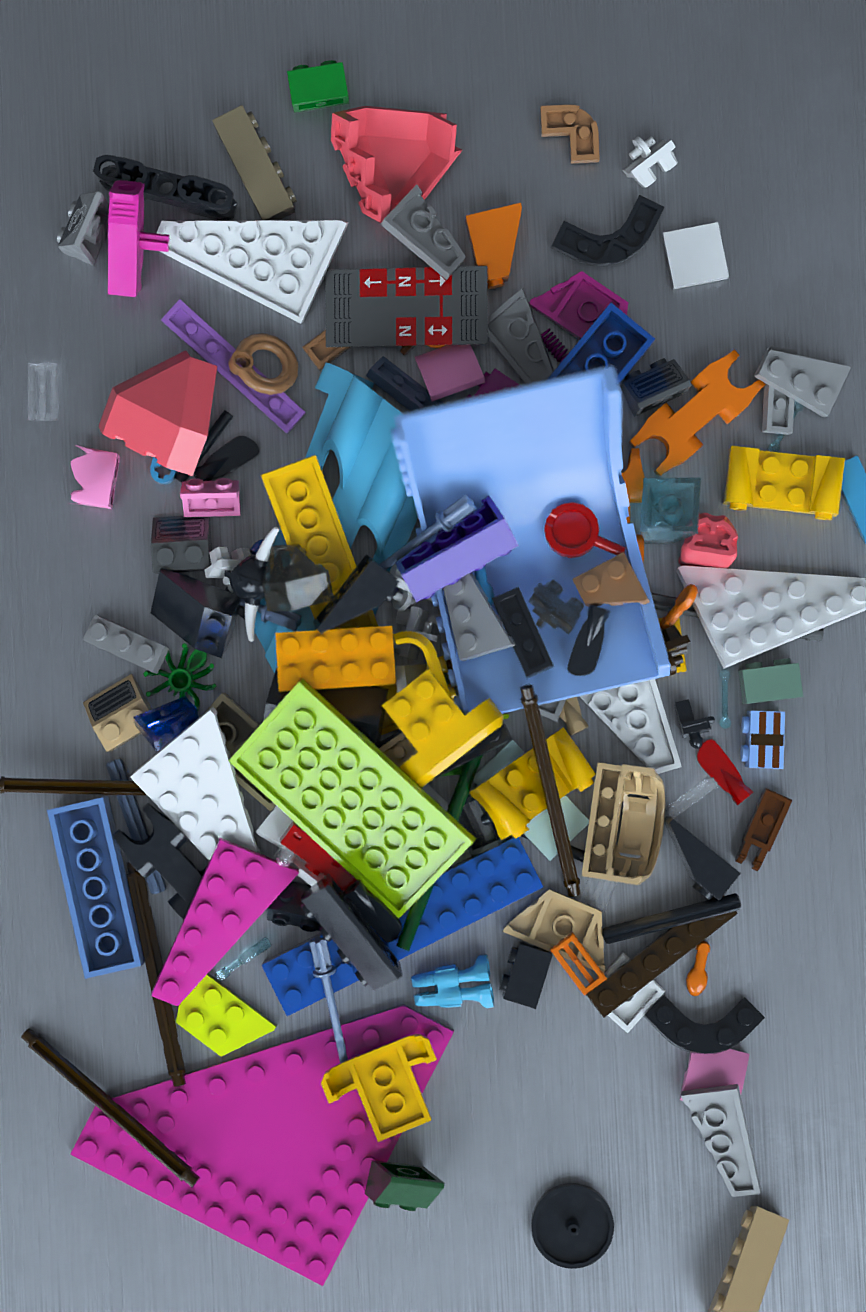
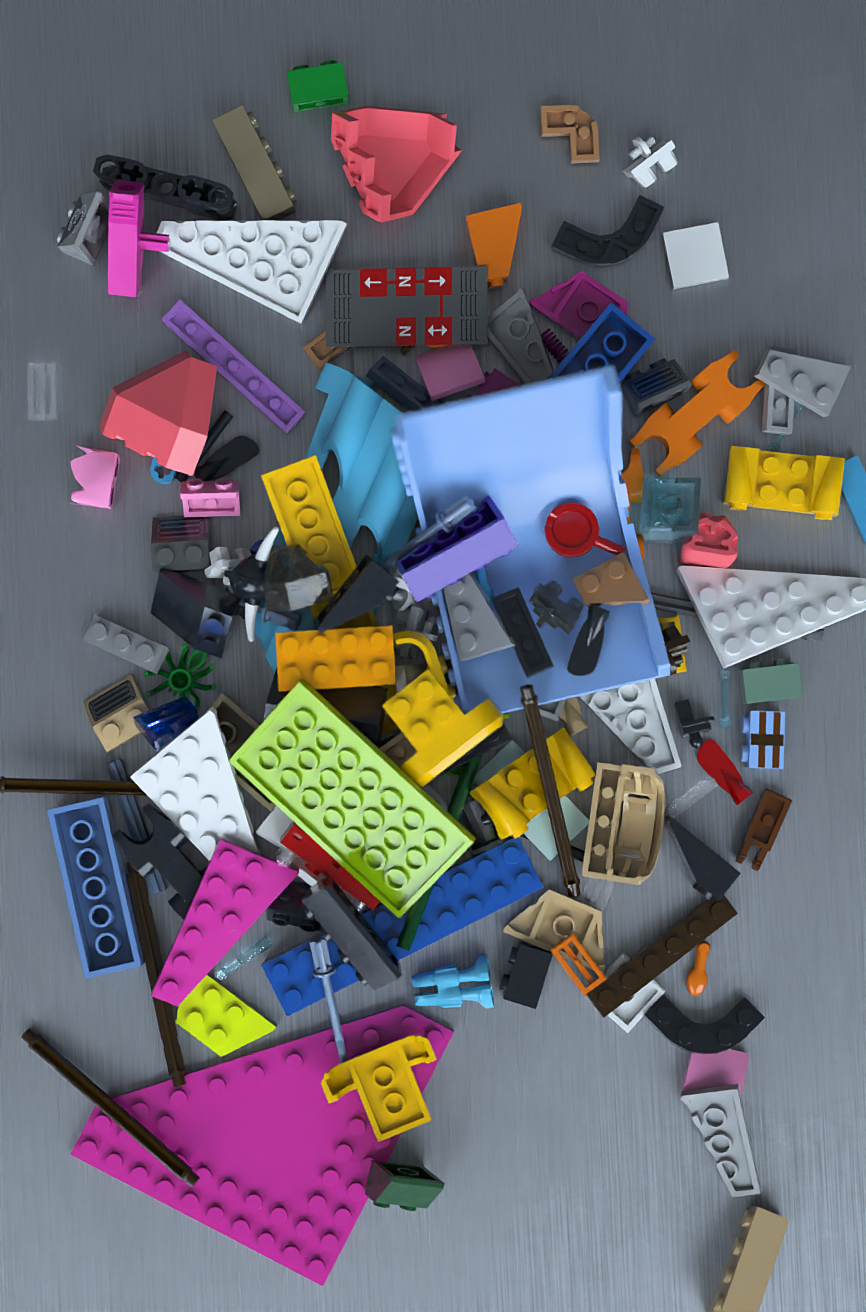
medium nougat piece [228,333,298,395] -> none
black piece [344,880,402,942] -> none
light grey wing [381,185,466,280] -> none
black piece [531,1183,614,1269] -> none
black axle [602,893,741,944] -> none
orange piece [660,584,698,630] -> none

